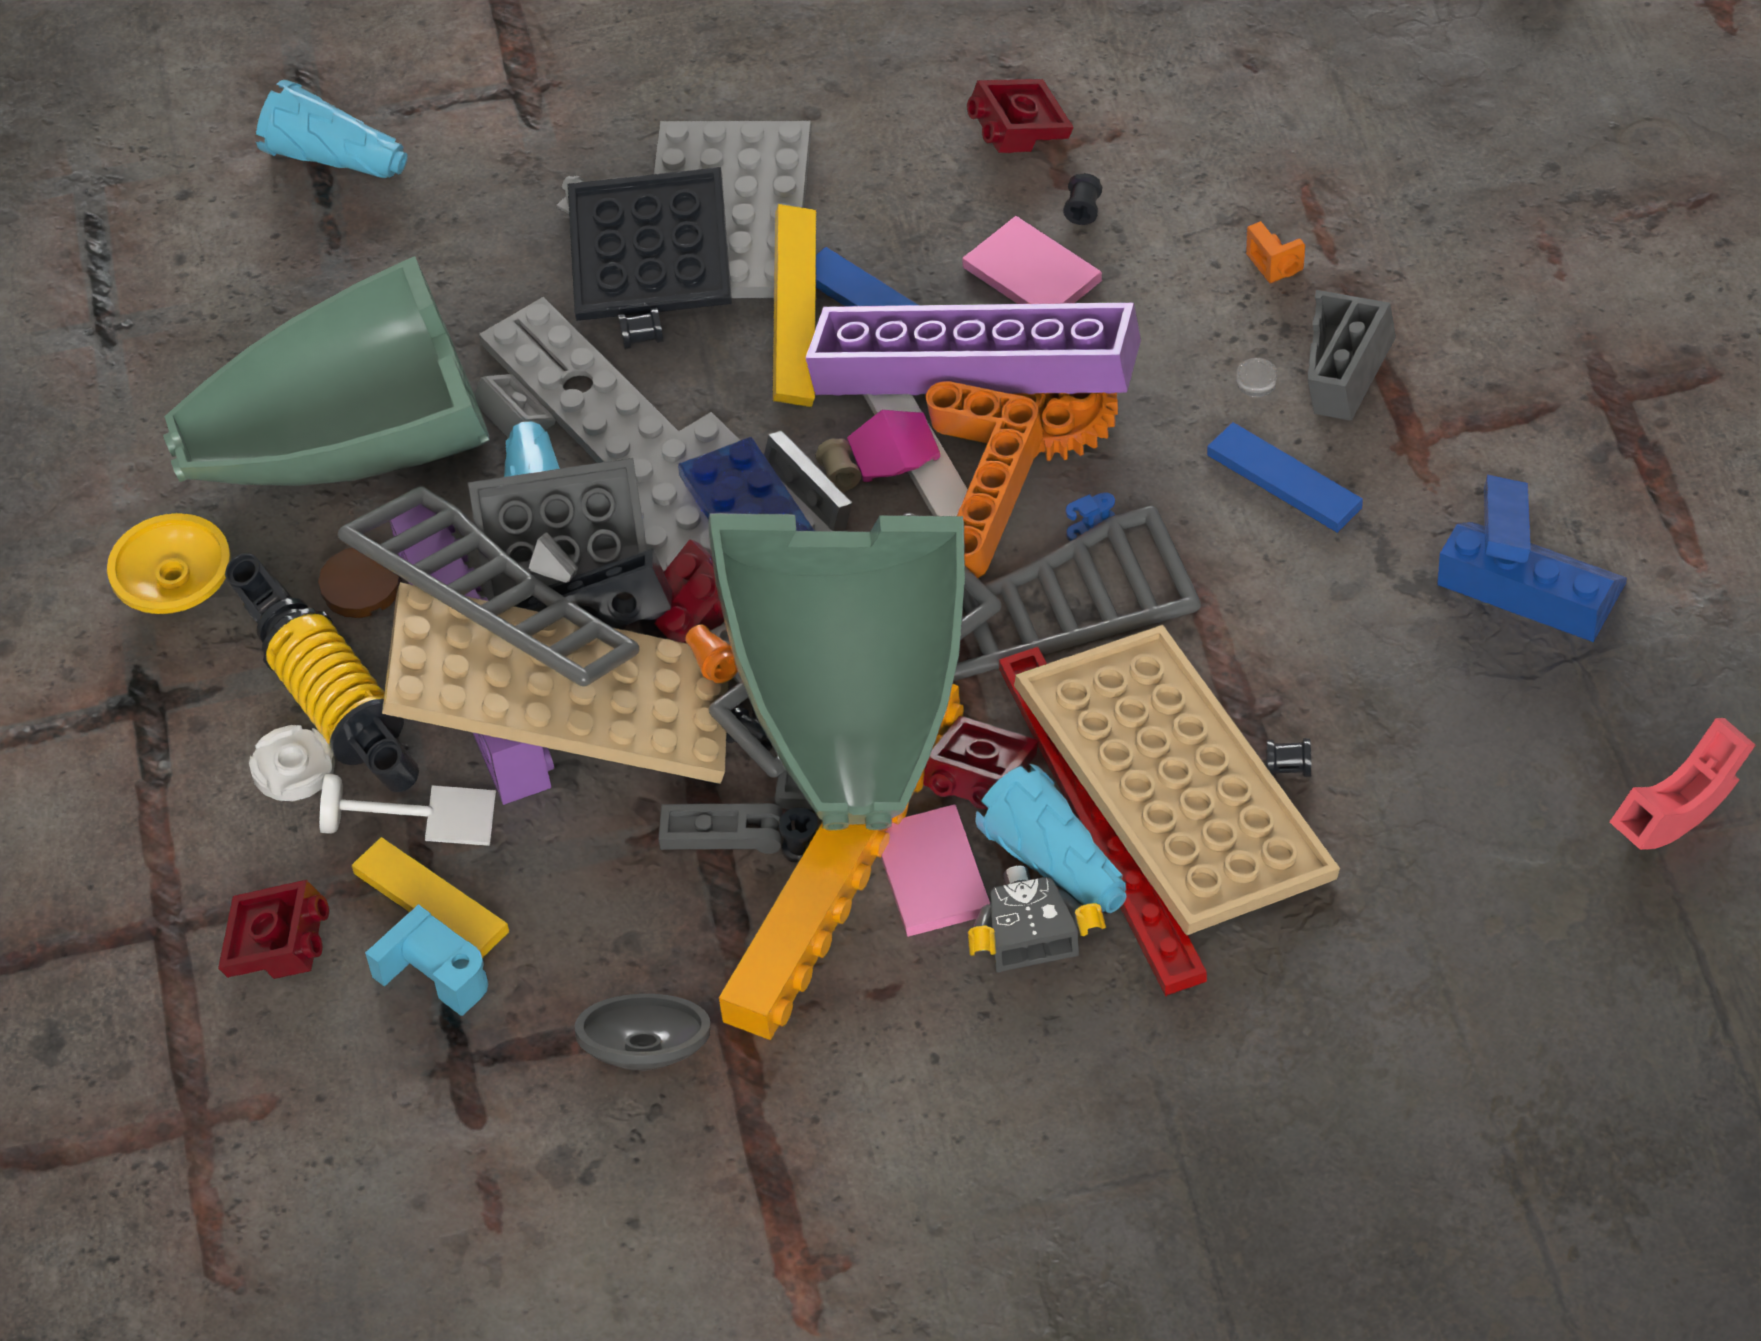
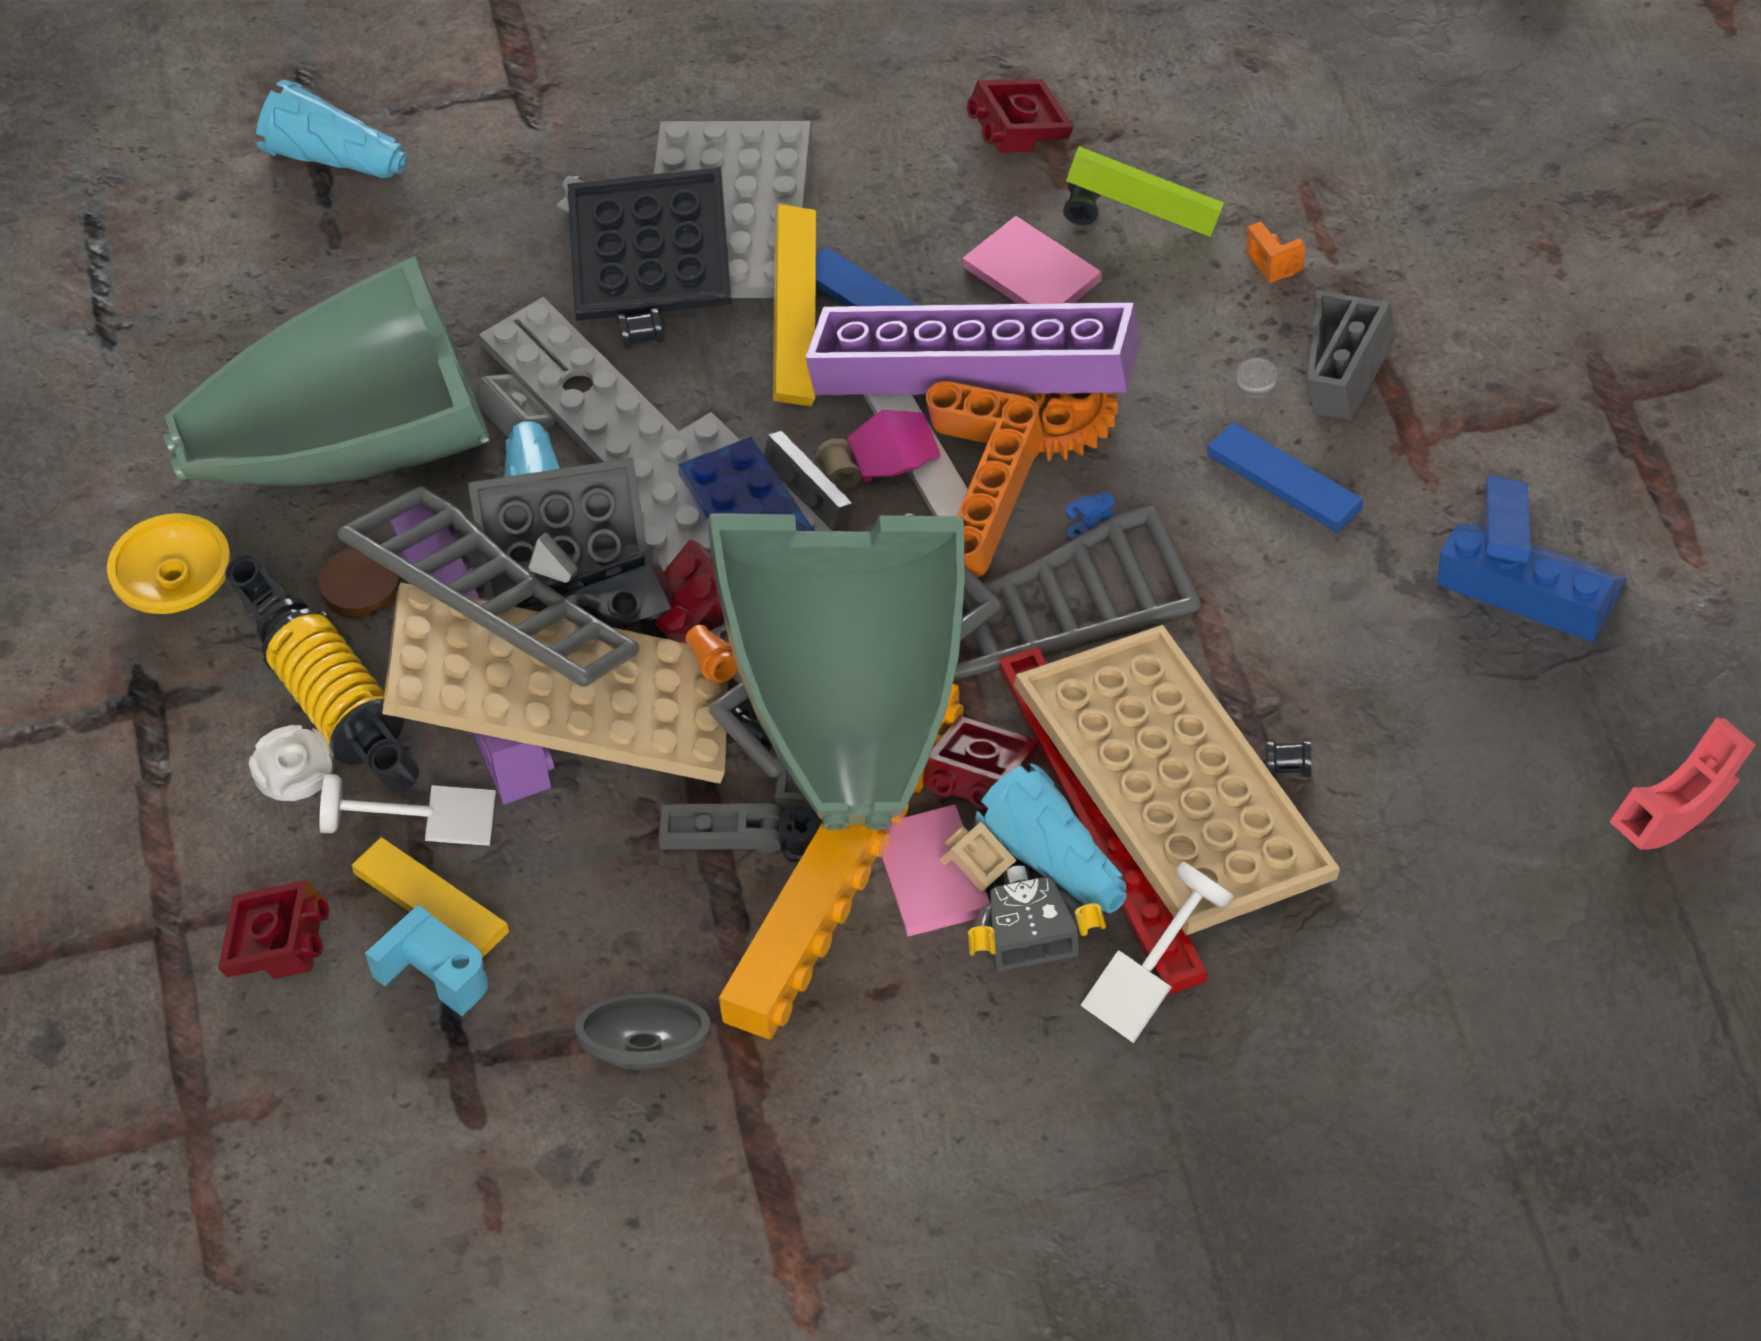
none -> tan bracket [939,822,1016,892]
none -> lime tile [1066,146,1224,237]
none -> white piece [1080,861,1234,1043]

